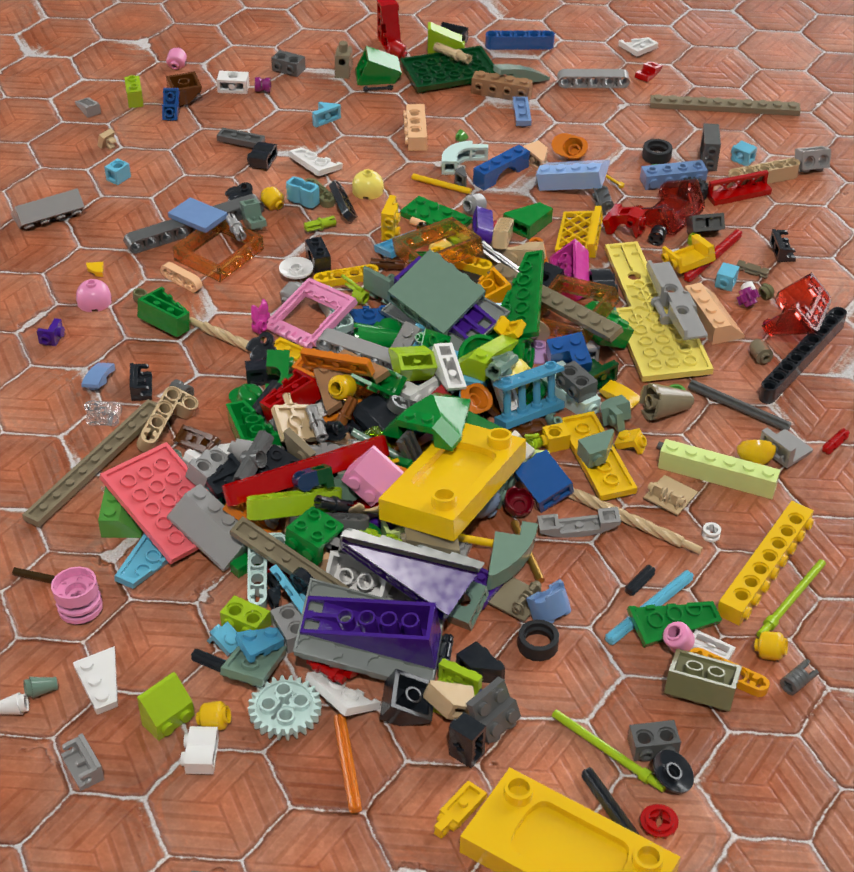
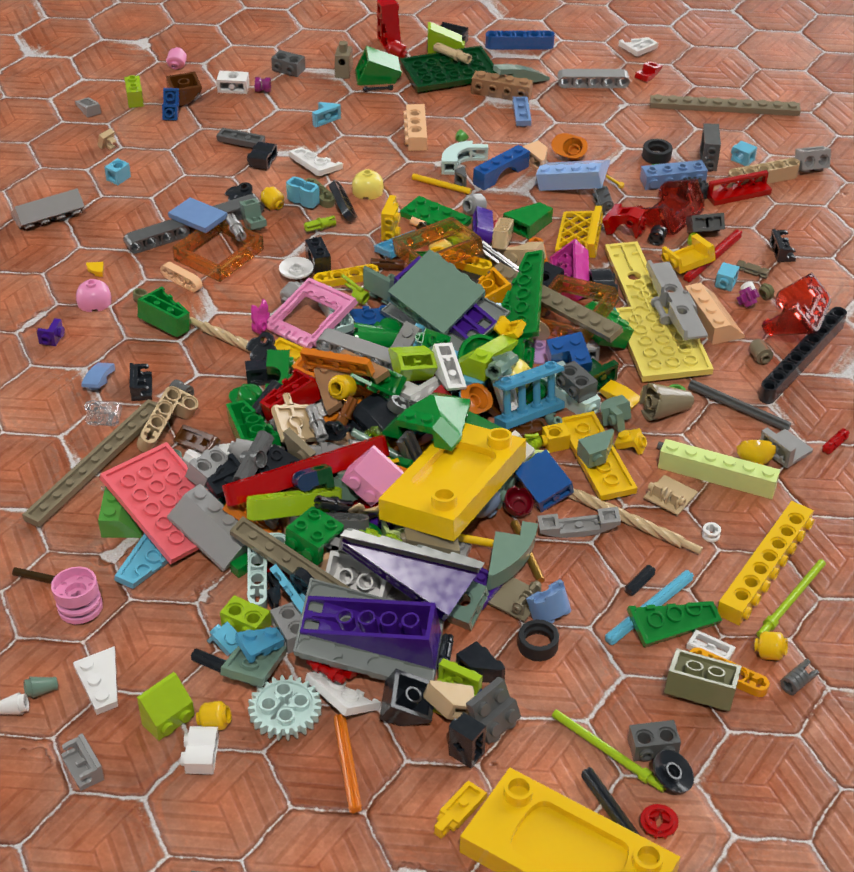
bright pink head [663,621,695,653] -> none

